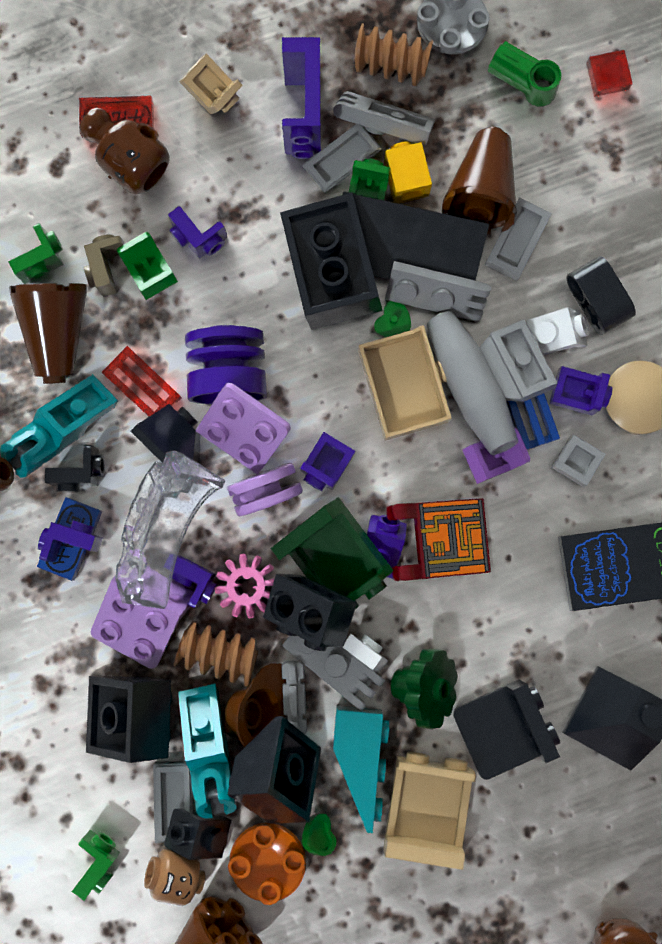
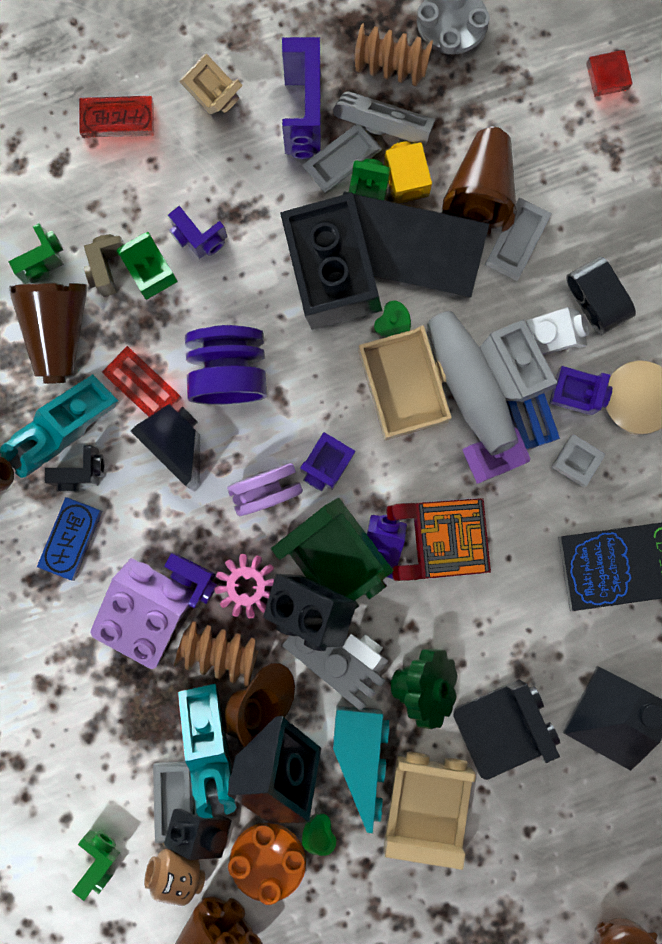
dark purple bracket [38,520,103,562] -> none
reddish brown piece [79,108,170,194] -> none
black slope [86,676,172,763] -> none
clear windscreen [115,451,225,609] -> none
lavender bracket [196,383,291,475] -> none
light grey axle [282,661,307,734] -> none
light grey hinge [385,261,491,321] -> none
green piece [488,41,561,107] -> none

